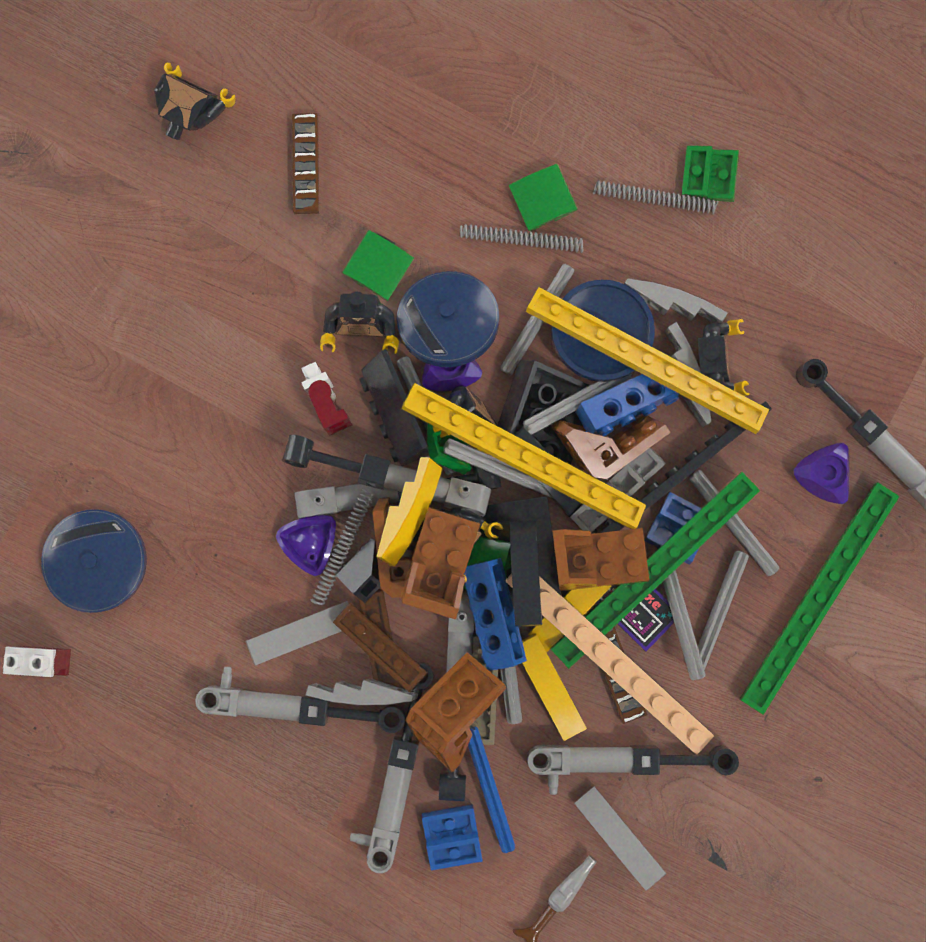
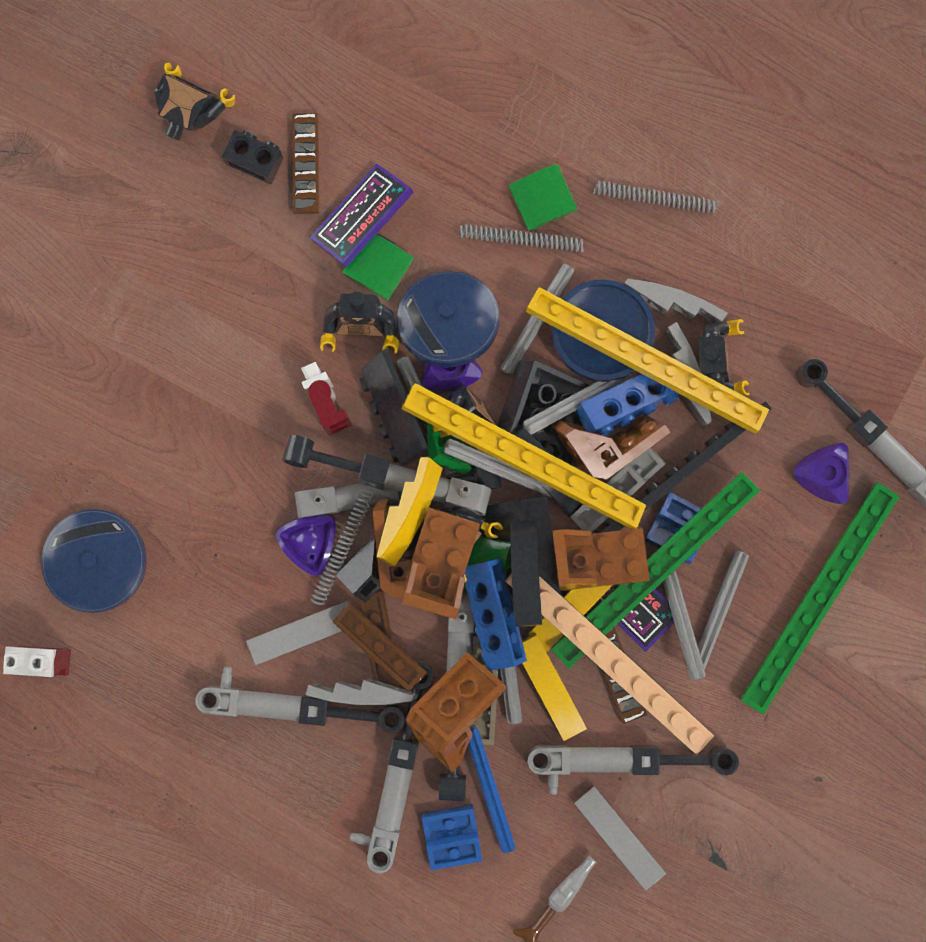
green slope [682,146,739,202] -> none
light grey axle [689,470,779,576] -> none
none -> black brick [222,130,284,185]
none -> tile [310,164,414,267]

